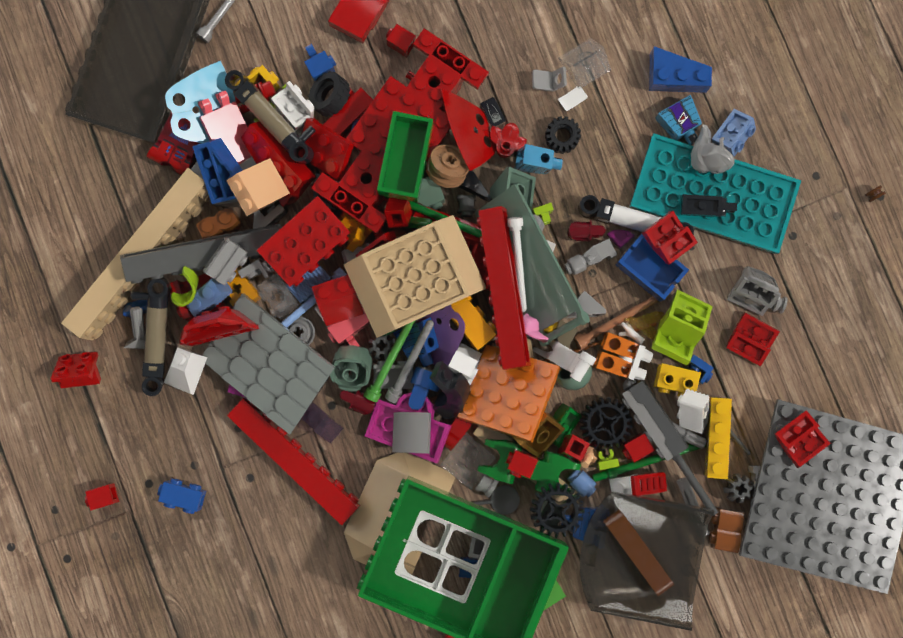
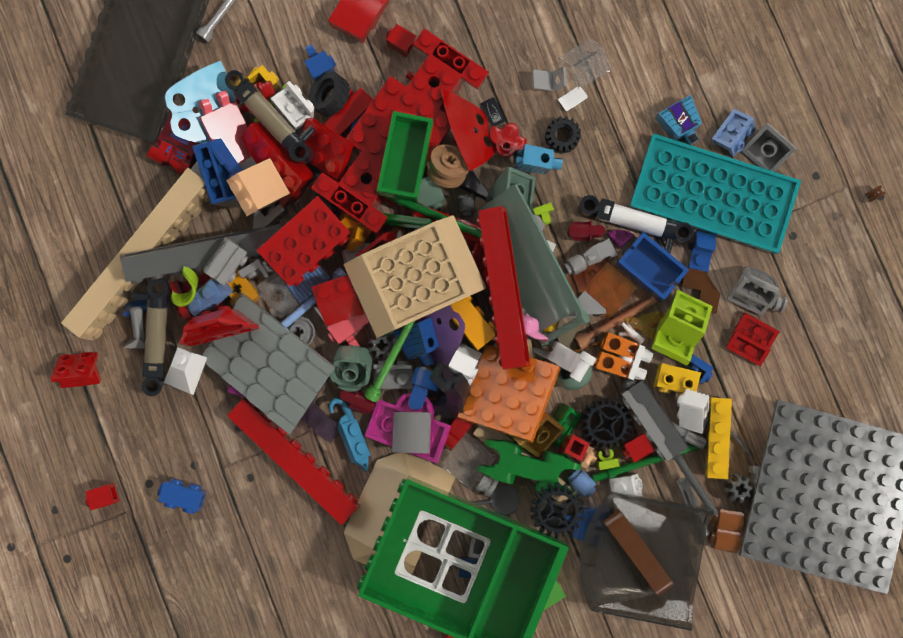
dark orange brick [196,208,242,238] -> none
red brick [384,198,412,228] -> none
light grey piece [385,320,434,404] -> none
red brick [505,448,538,479] -> none
white piece [507,217,527,312] -> none
red slope [631,472,667,496] -> none
red slope [642,211,698,265] -> none
blue wedge [649,46,712,93] -> none
black hinge [681,194,737,217] -> none
light grey piece [691,124,735,174] -> none
red slope [774,410,831,468] -> none
none -> dark azure plate [329,397,371,472]
none -> clear orange piece [579,262,637,319]
none -> reddish brown tile [681,268,720,314]
none -> blue slope [688,231,716,273]
none -> light grey slope [741,122,797,171]

